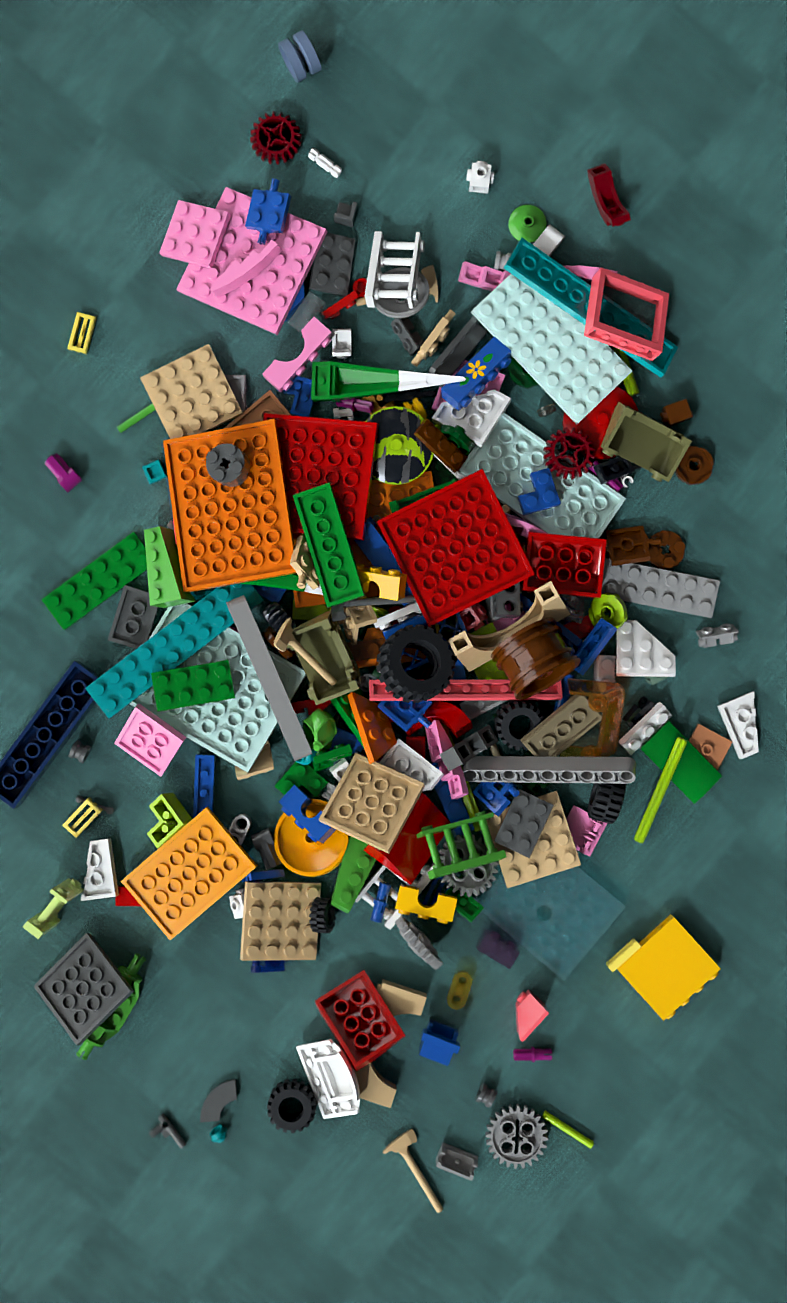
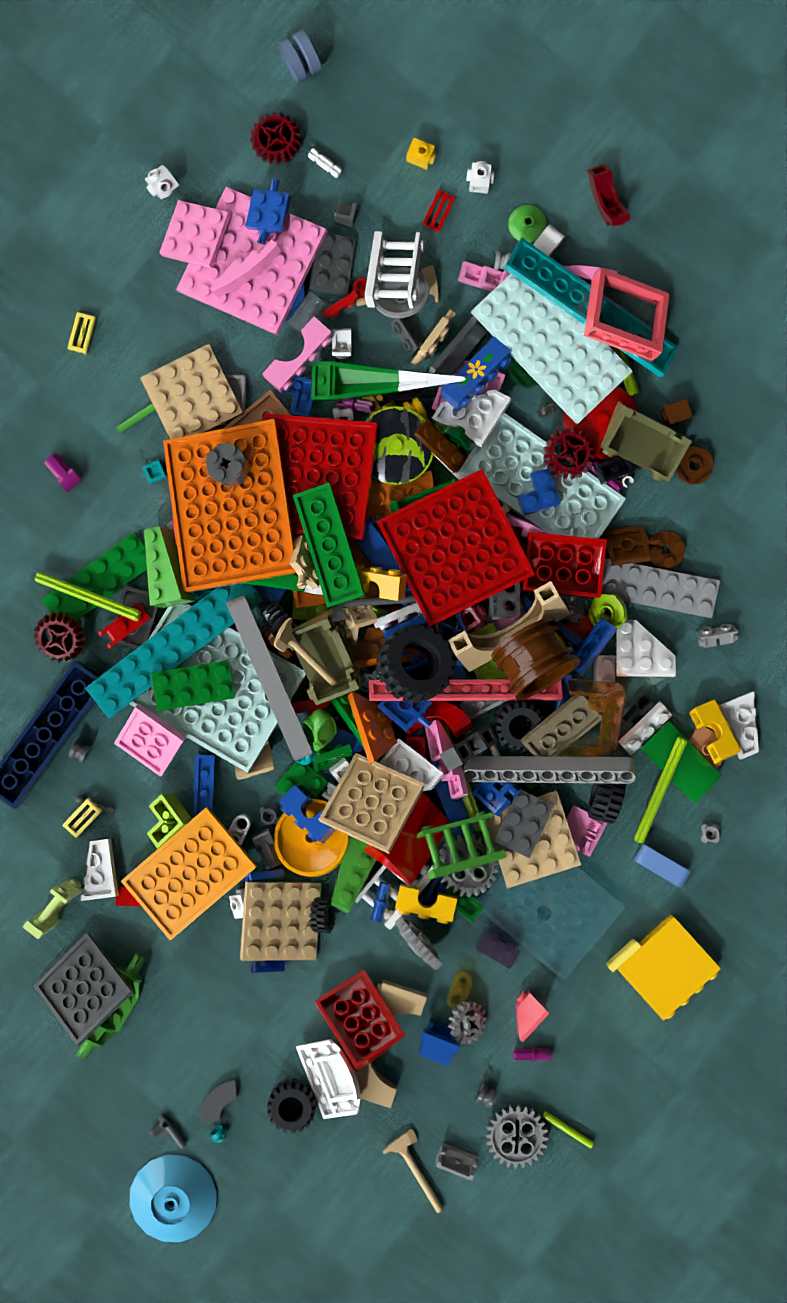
none -> dark red gear [33,611,86,663]
none -> lime axle [35,572,141,621]
none -> red hinge [98,603,152,649]
none -> medium azure dish [130,1155,217,1242]
none -> white brick [145,165,179,200]
none -> dark grey plate [259,805,279,826]
none -> yellow brick [406,138,437,170]
none -> red tile [422,189,456,233]
none -> light grey gear [448,1001,487,1044]
none -> medium blue beam [634,844,691,889]
none -> yellow arch [689,699,741,764]
none -> light grey plate [701,824,720,843]

